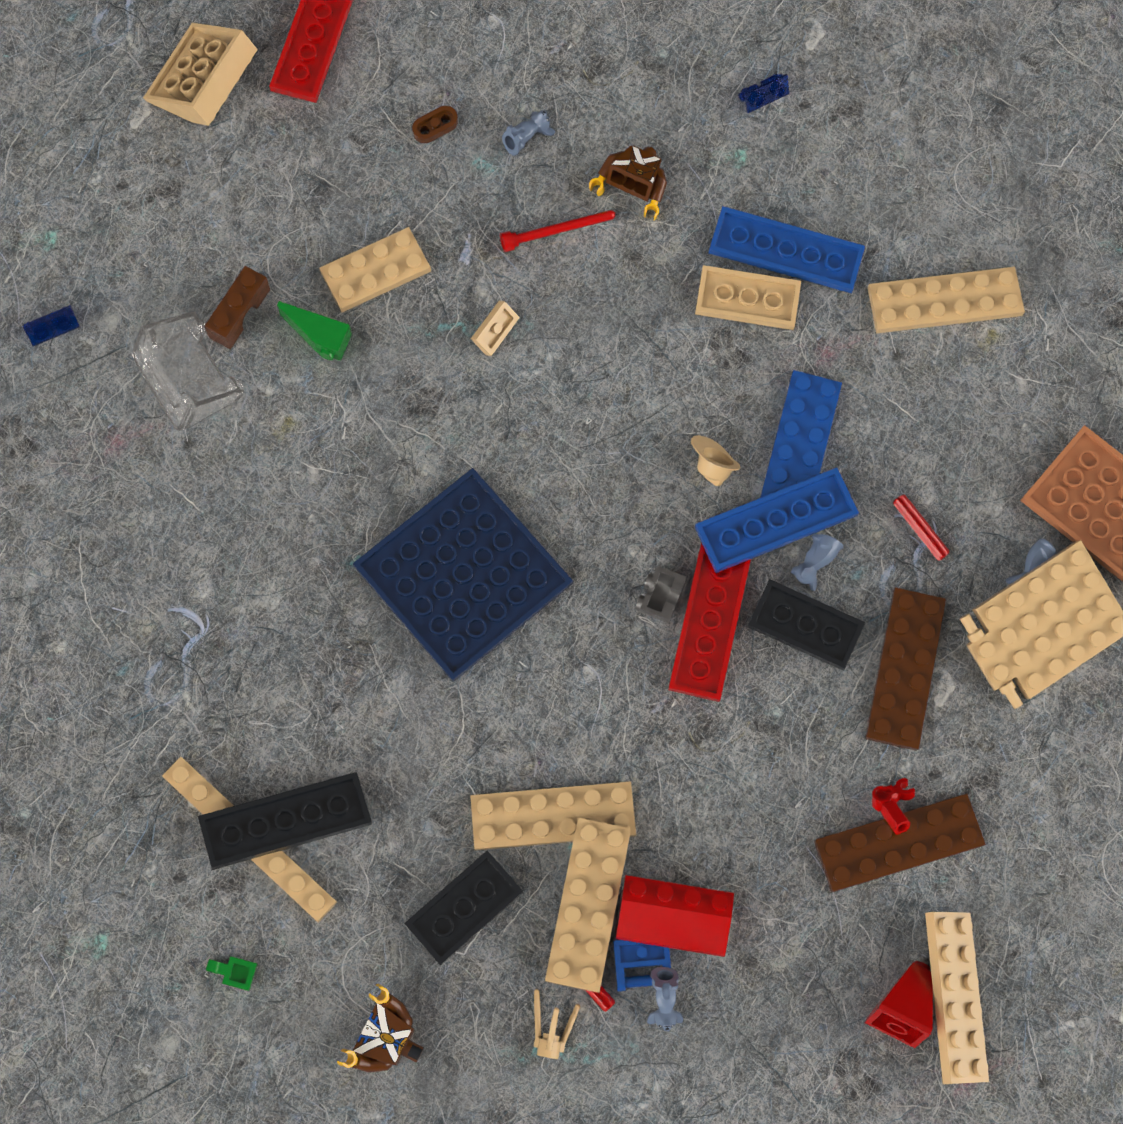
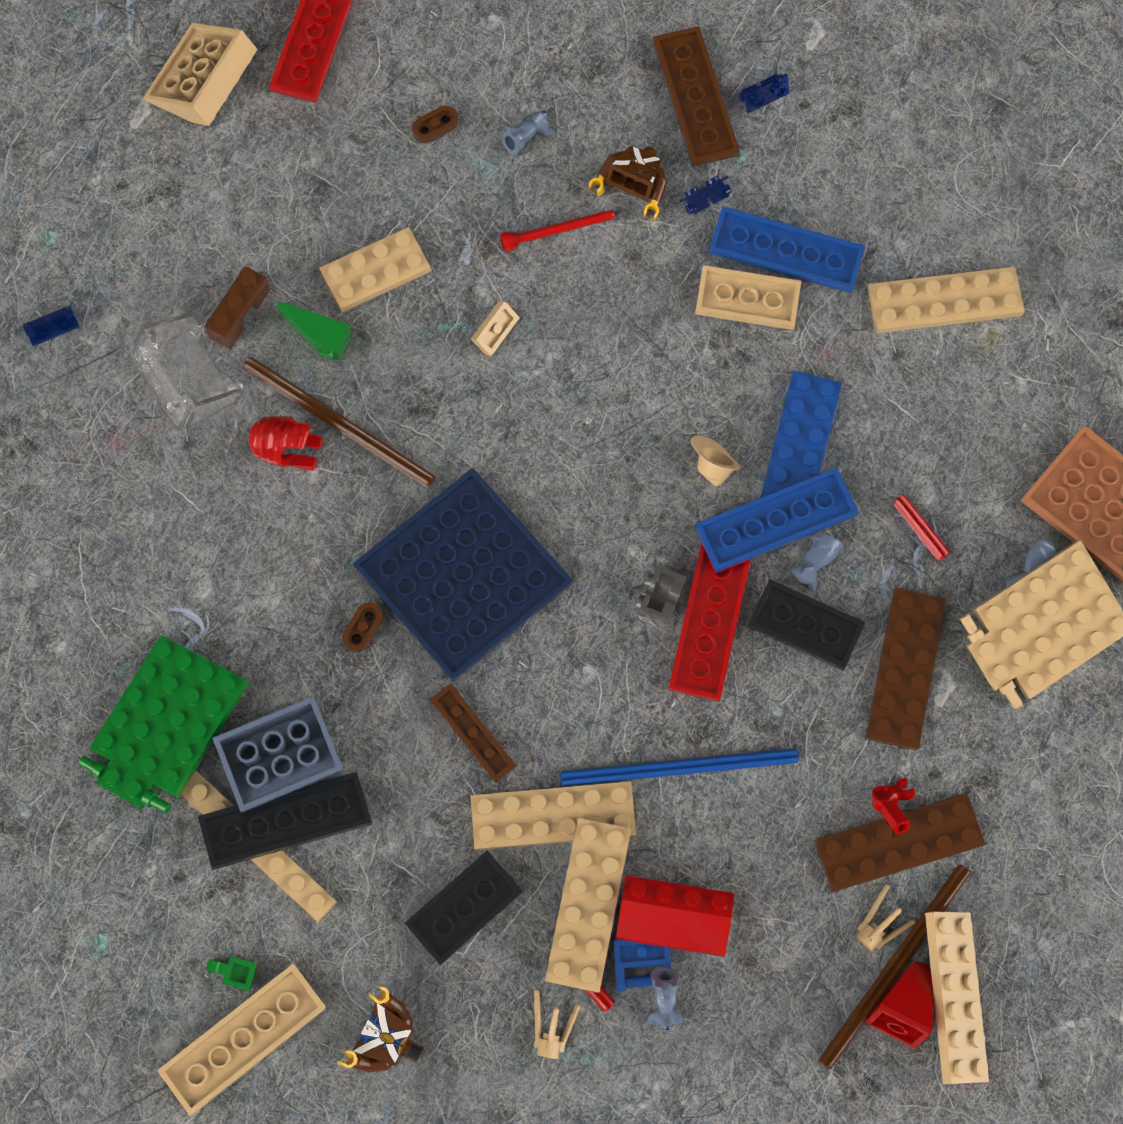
none -> green plate [79,635,249,814]
none -> tan plate [157,963,327,1116]
none -> sand blue slope [213,696,343,813]
none -> reddish brown axle [243,357,435,488]
none -> red hair [248,416,324,471]
none -> reddish brown plate [343,602,383,653]
none -> reddish brown plate [430,683,517,784]
none -> blue axle [560,748,799,786]
none -> reddish brown plate [653,26,740,167]
none -> clear blue hinge [679,175,732,215]
none -> reddish brown axle [819,865,971,1069]
none -> tan plant [856,884,916,952]

